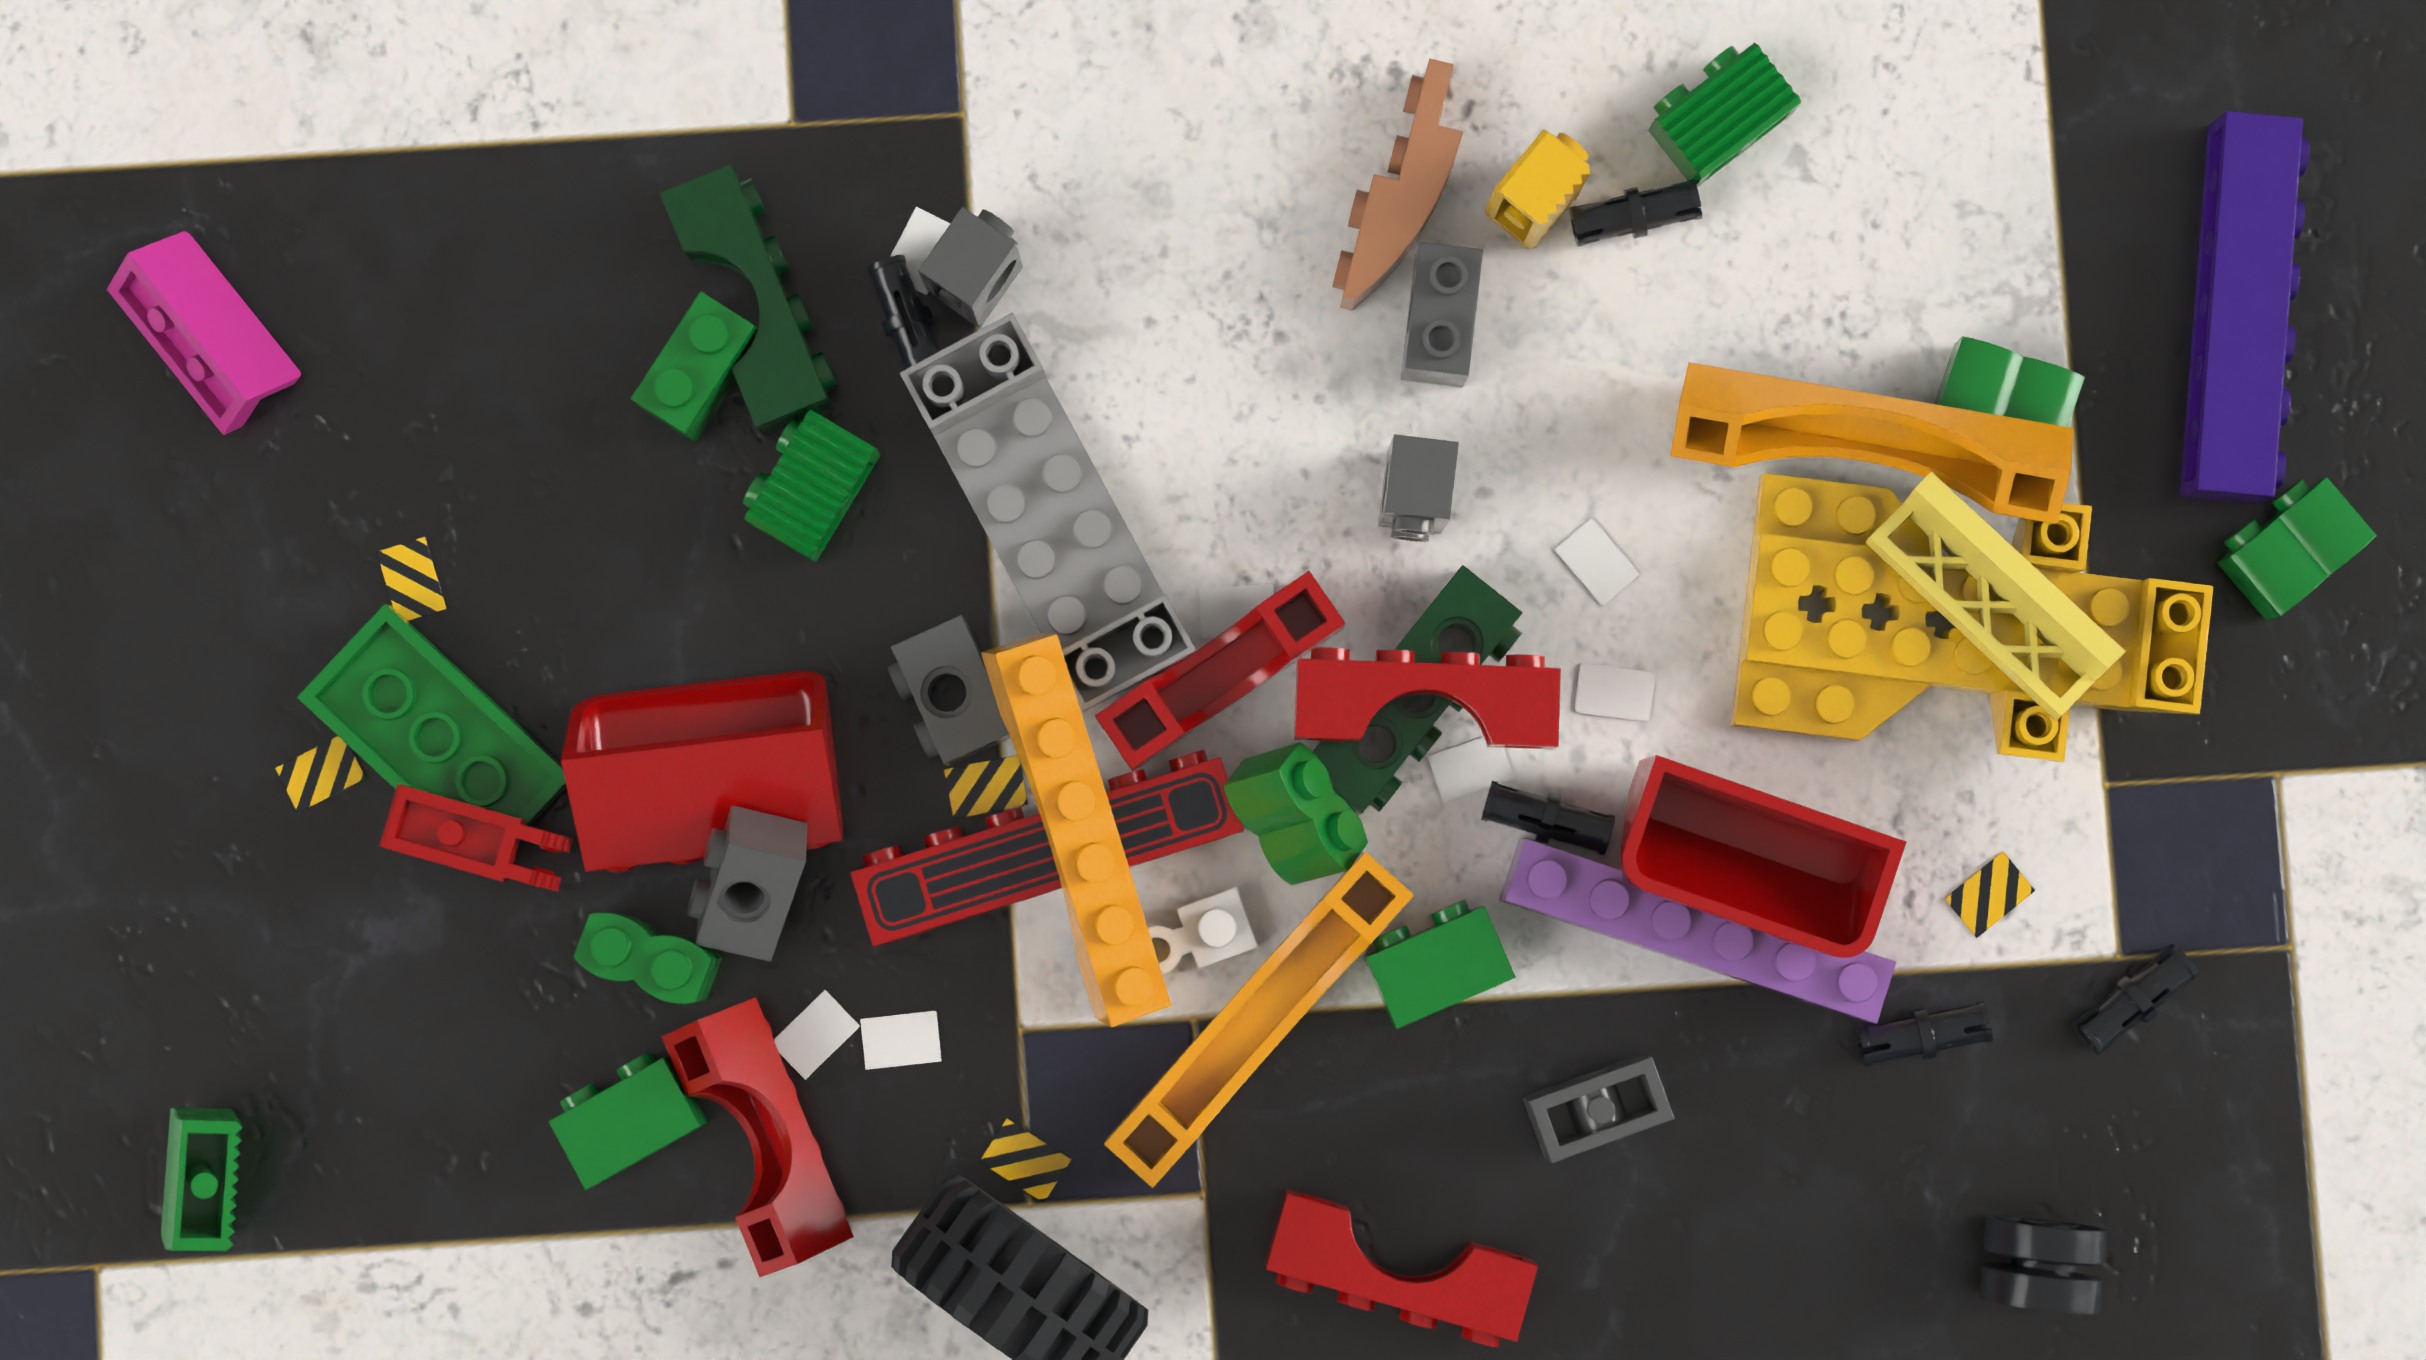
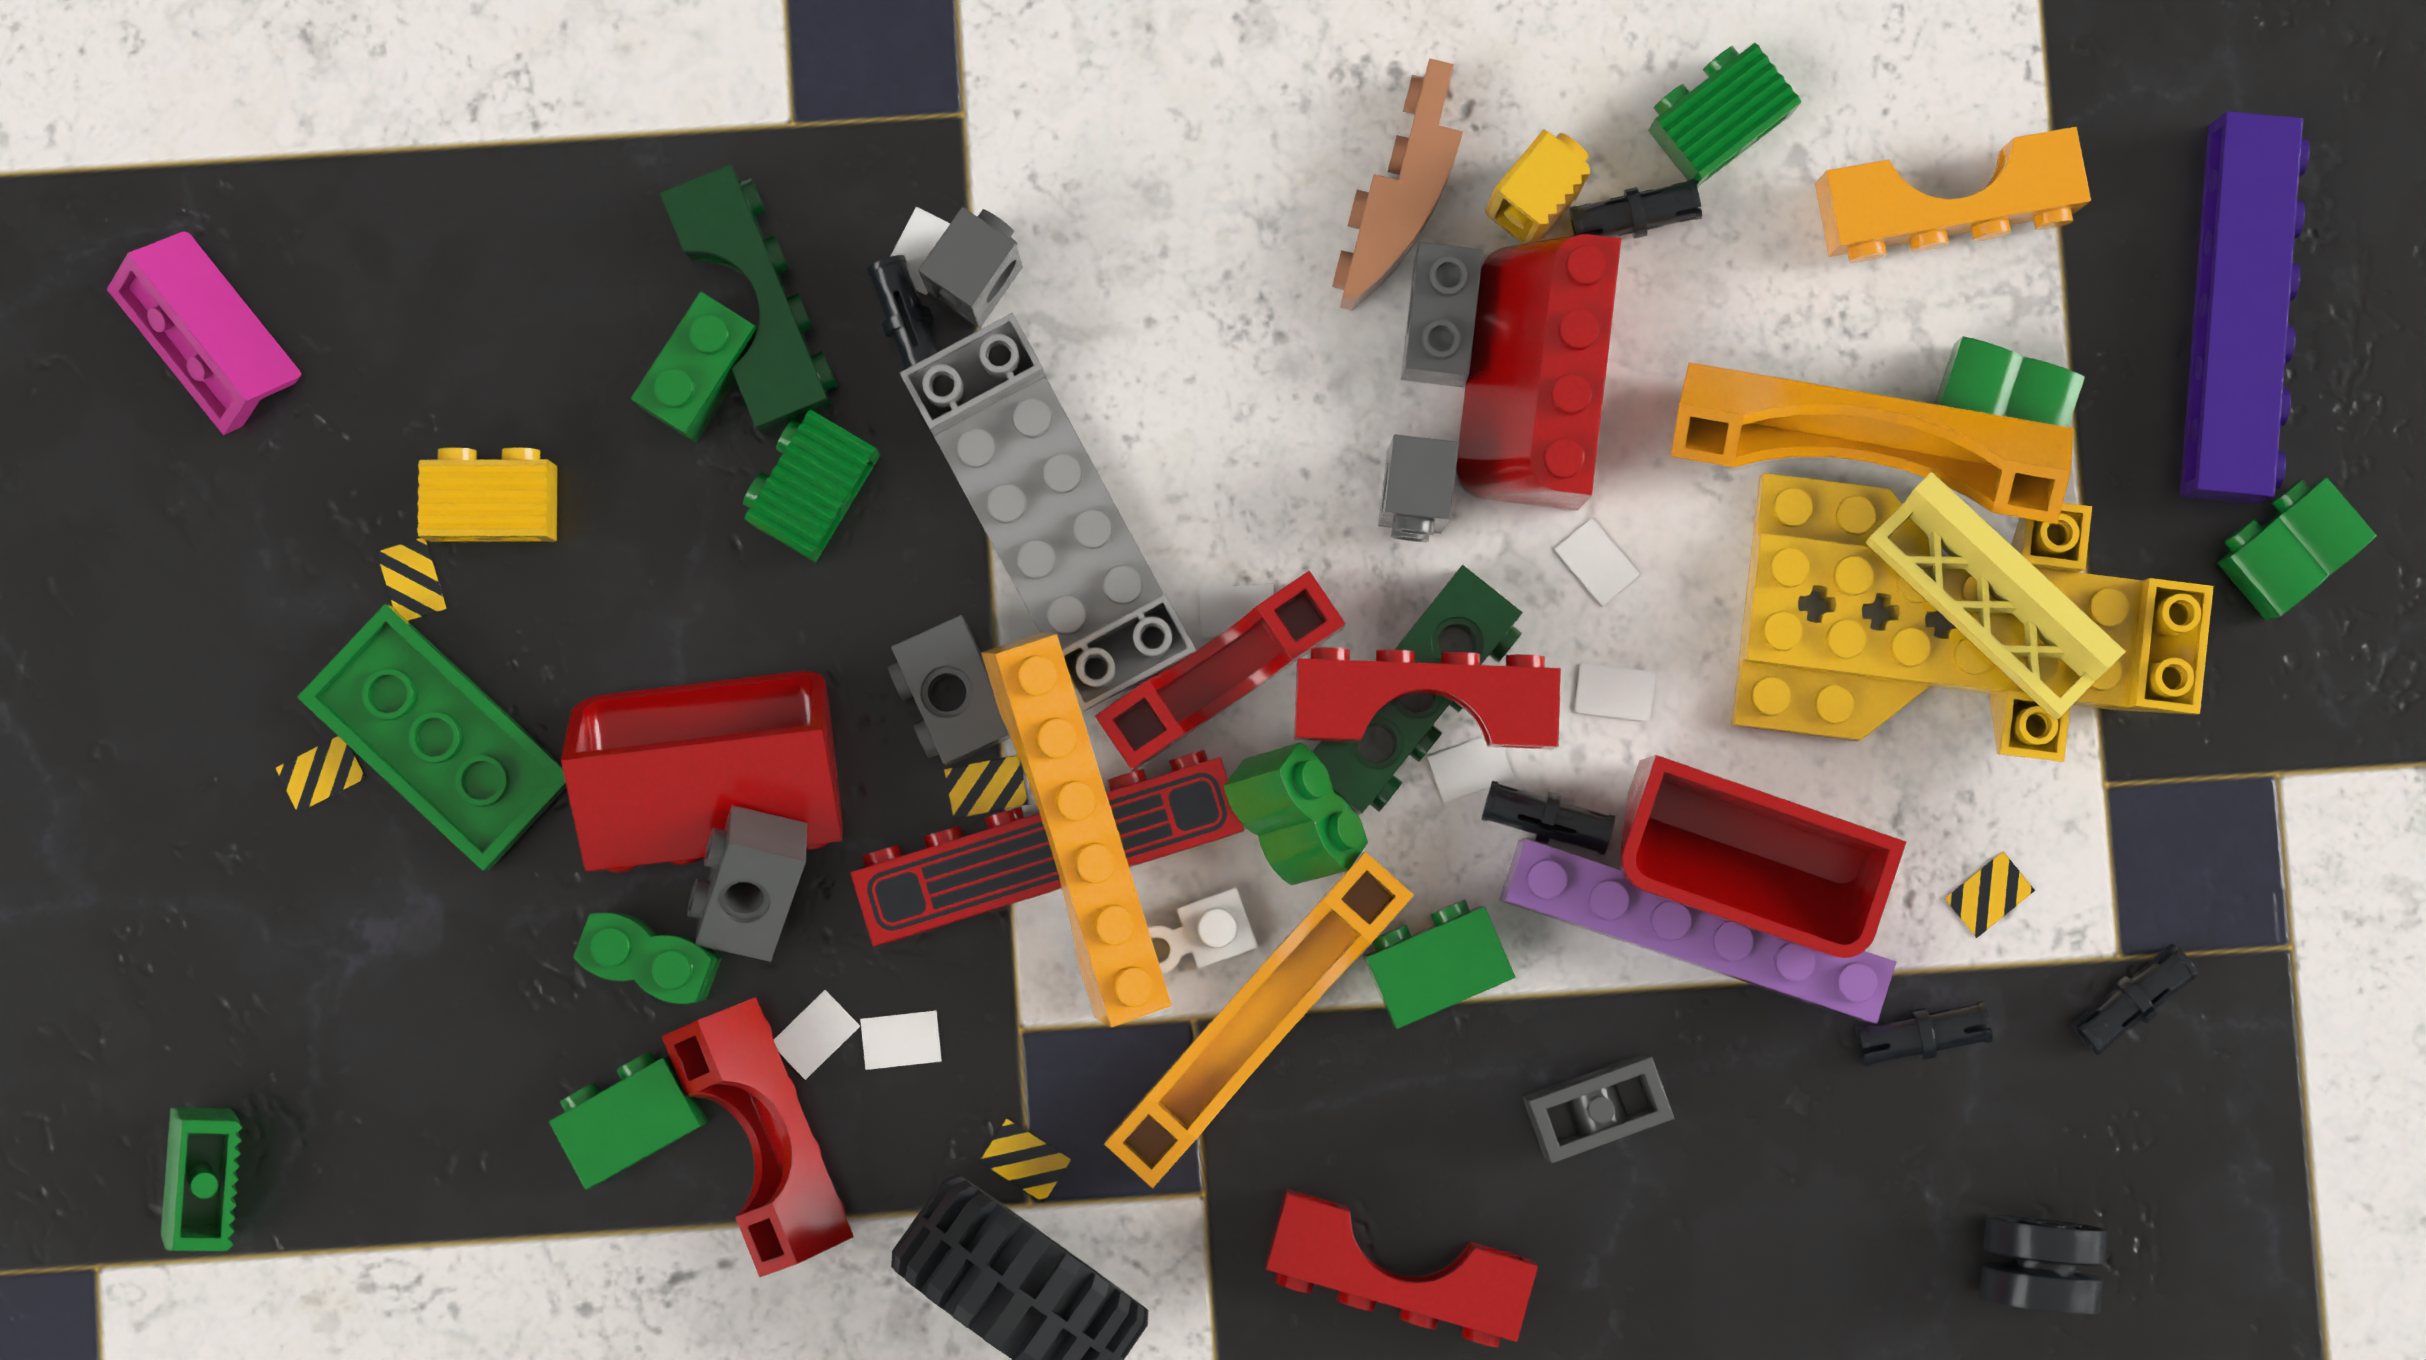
red hinge [379,784,573,892] -> none
none -> yellow brick [417,448,557,542]
none -> red windscreen [1456,234,1622,511]
none -> light orange arch [1815,127,2091,263]

